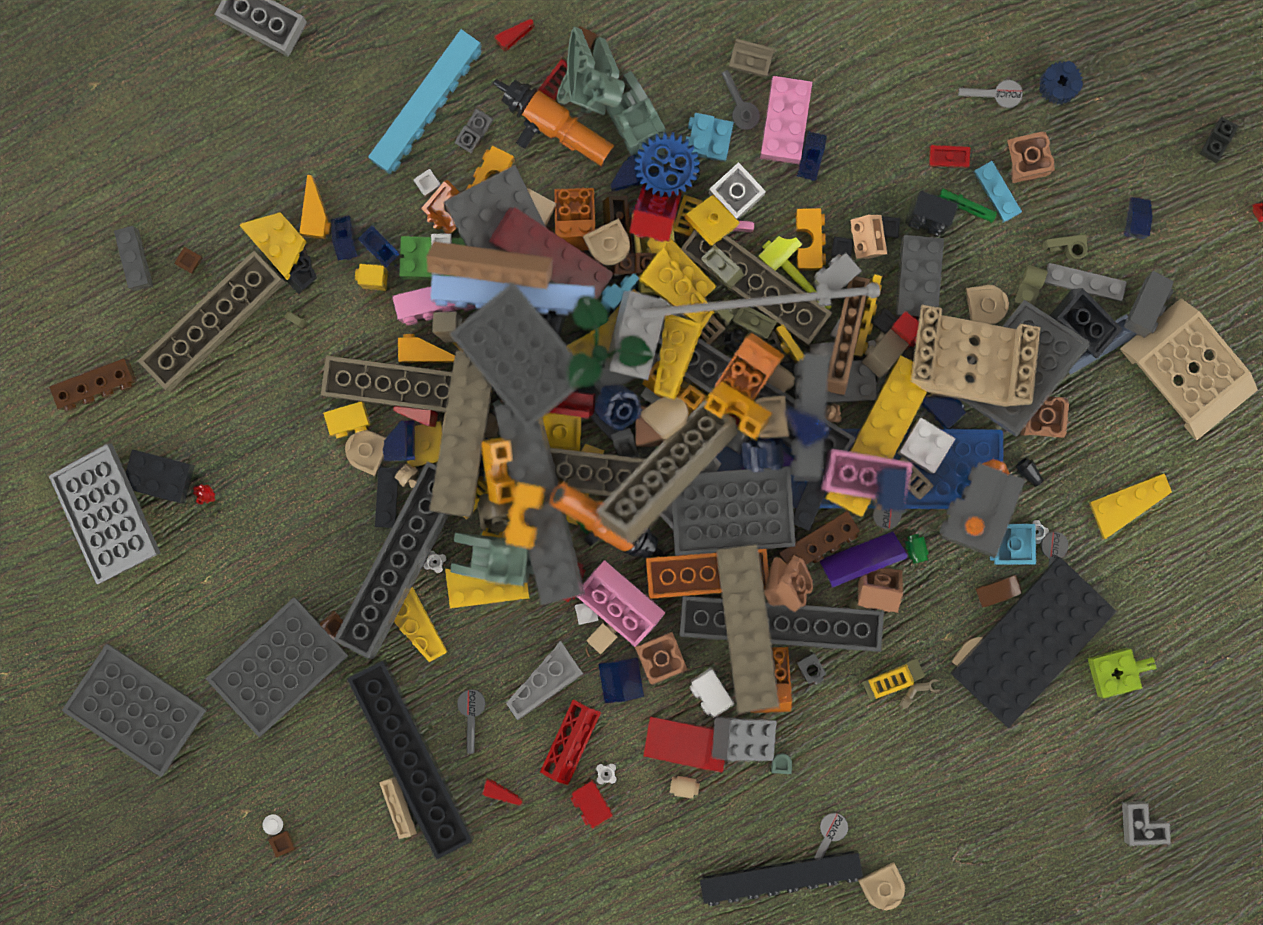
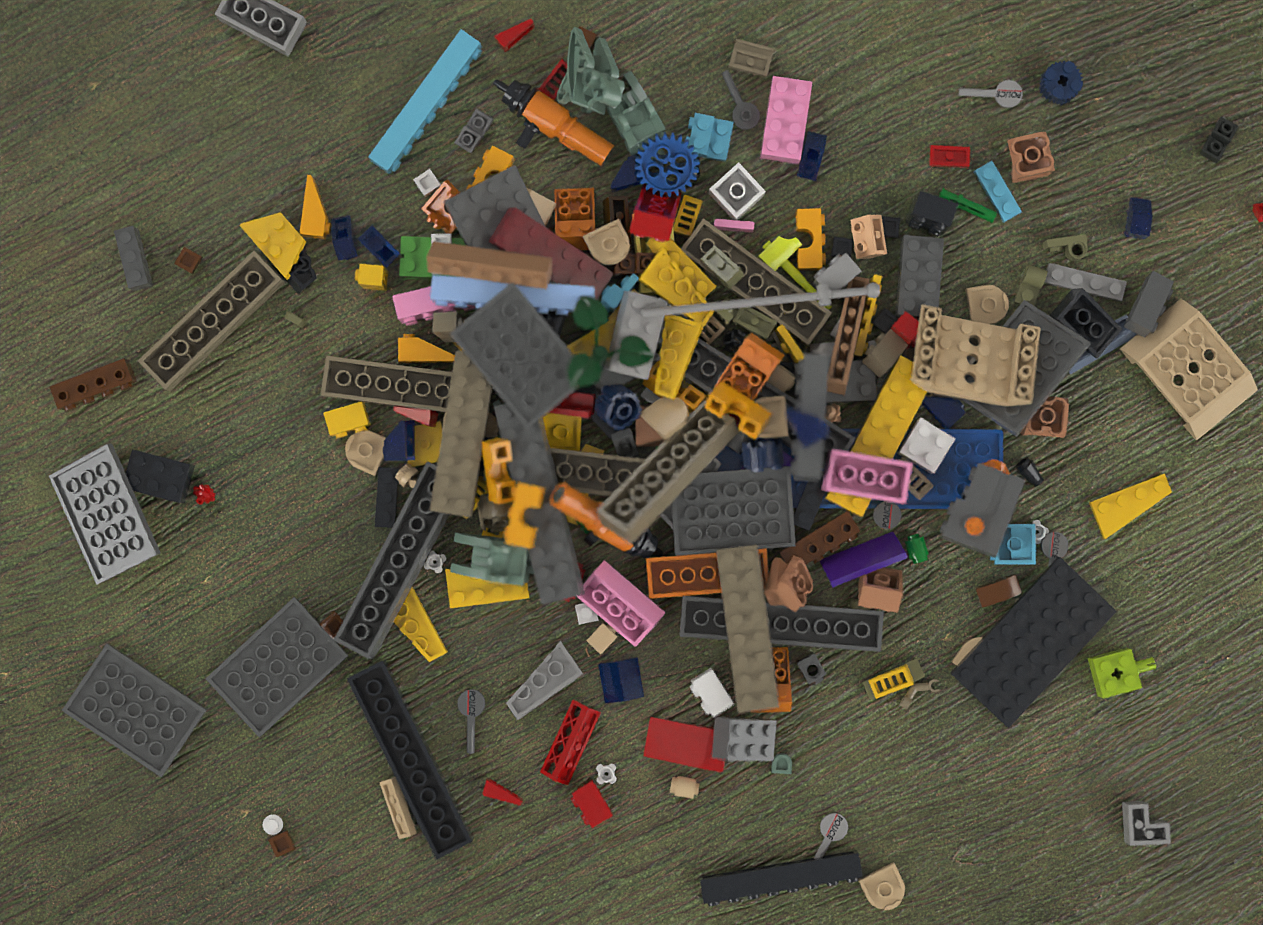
nougat piece [635,632,687,685] -> none
yellow plate [684,195,740,246] -> none
dark blue brick [874,468,908,511] -> none

